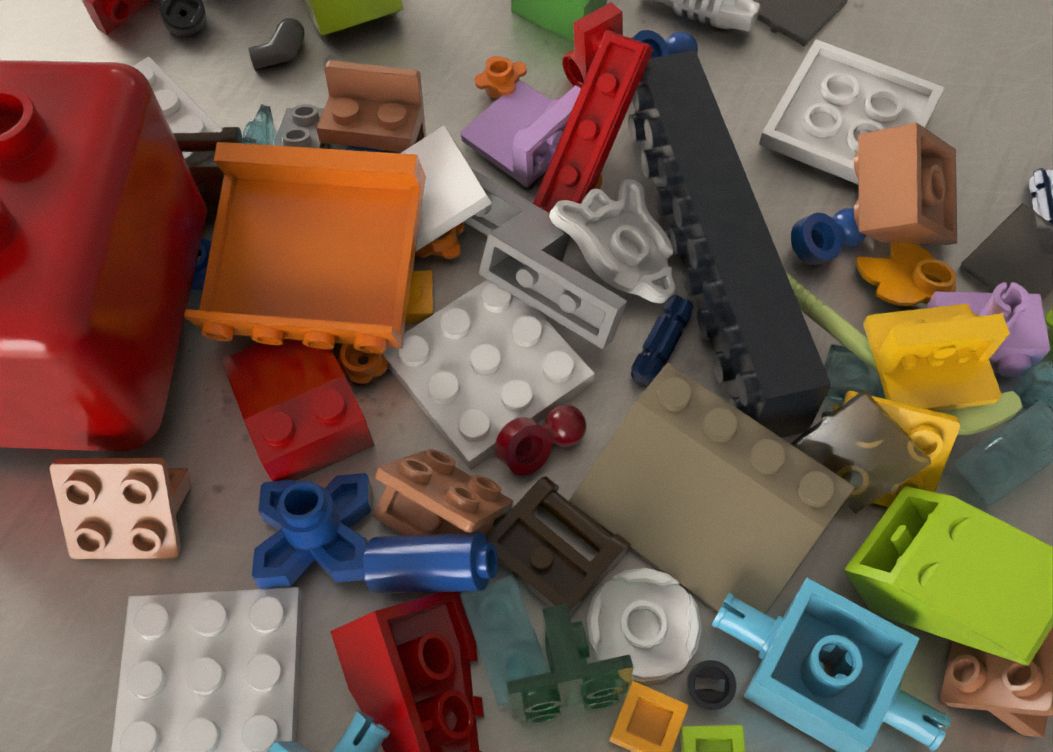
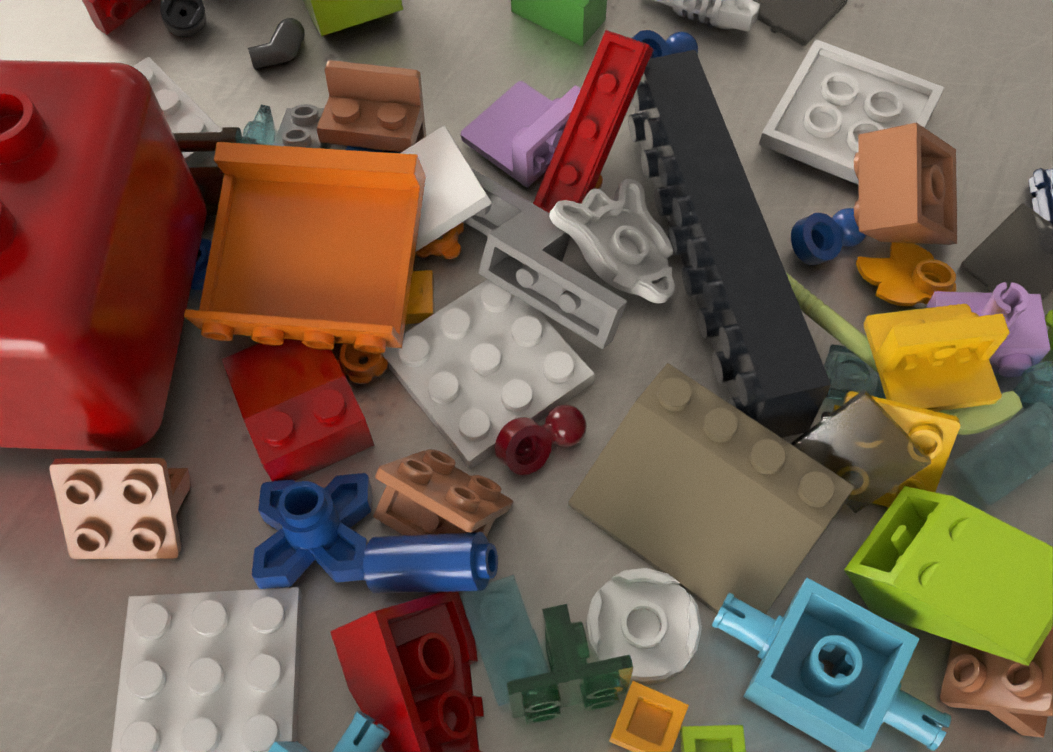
orange plate [474,56,527,99] -> none
dark brown plate [486,476,631,621] -> none
red plate [562,2,623,88] -> none
dark blue axle [631,295,694,386] -> none
black hinge [686,660,736,710] -> none

